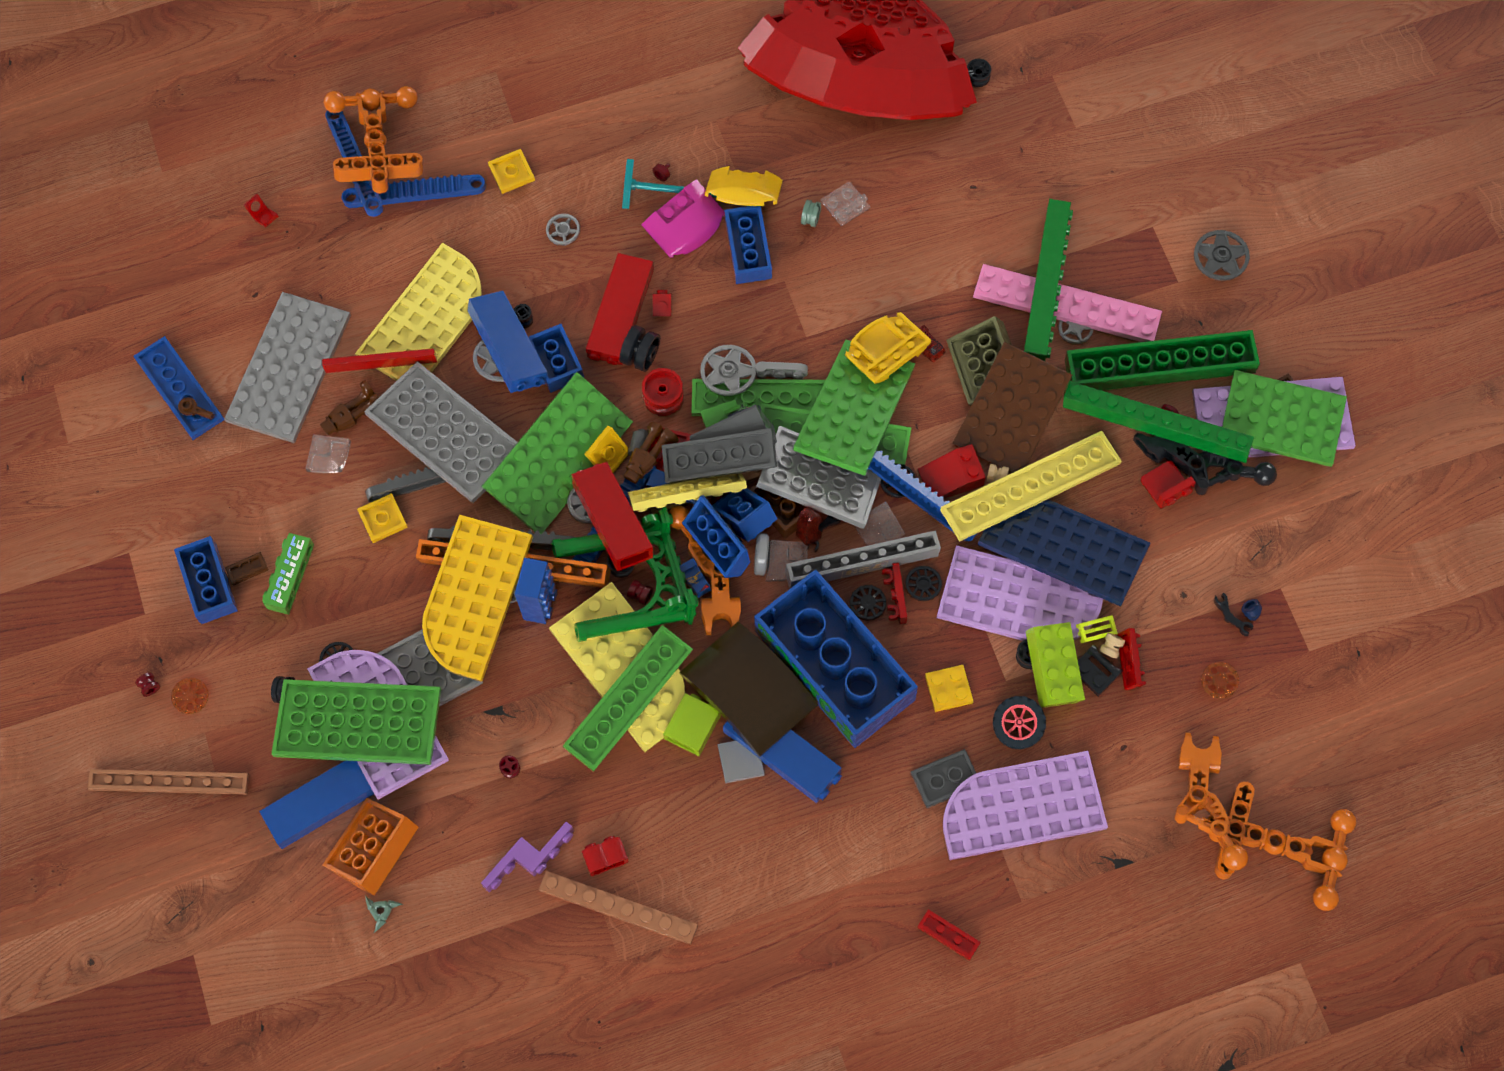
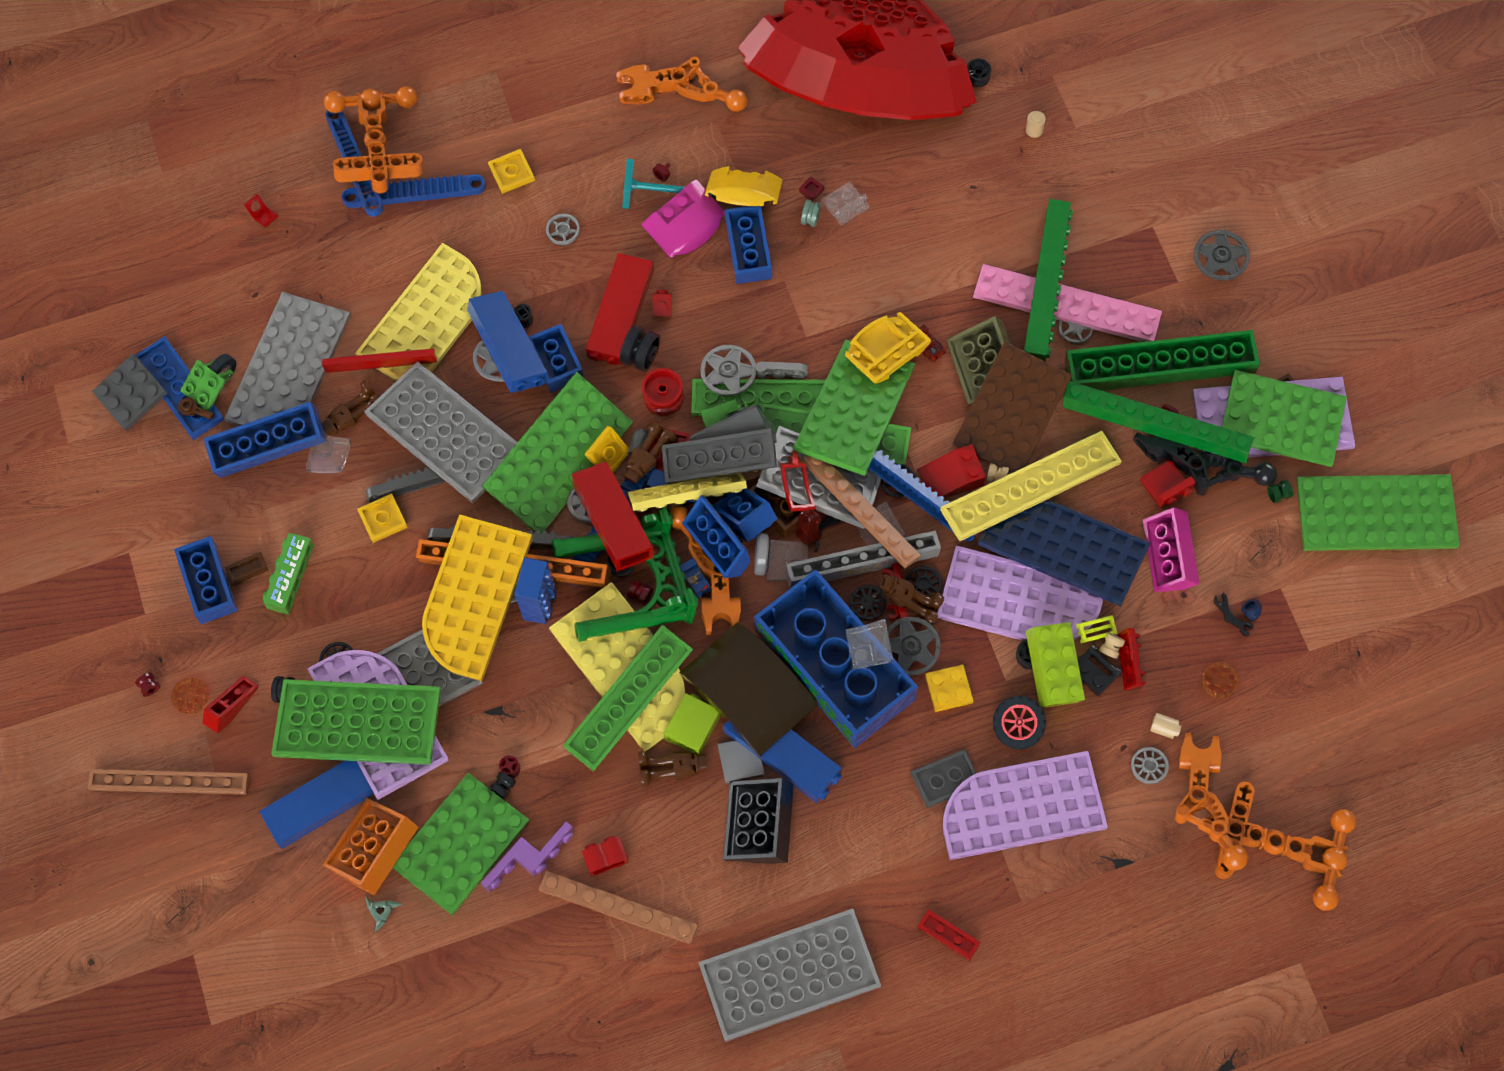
none -> dark grey plate [92,354,168,431]
none -> bright green plate [180,354,237,411]
none -> red slope [202,675,258,734]
none -> blue brick [203,402,327,478]
none -> bright green plate [393,773,530,916]
none -> black wheel [489,771,516,799]
none -> orange piece [616,57,748,112]
none -> reddish brown piece [638,750,707,787]
none -> light grey plate [698,909,881,1042]
none -> black slope [723,778,794,864]
none -> red sword [780,451,816,511]
none -> dark red tile [799,176,825,202]
none -> nougat plate [802,456,921,569]
none -> clear plate [845,619,893,669]
none -> reddish brown piece [880,574,944,625]
none -> dark grey wheel [882,617,941,676]
none -> tan brick [1026,111,1046,138]
none -> light grey wheel [1131,747,1169,784]
none -> dark pink slope [1143,507,1200,592]
none -> tan brick [1150,713,1182,739]
none -> dark green wheel [1267,479,1293,503]
none -> bright green plate [1296,474,1460,551]

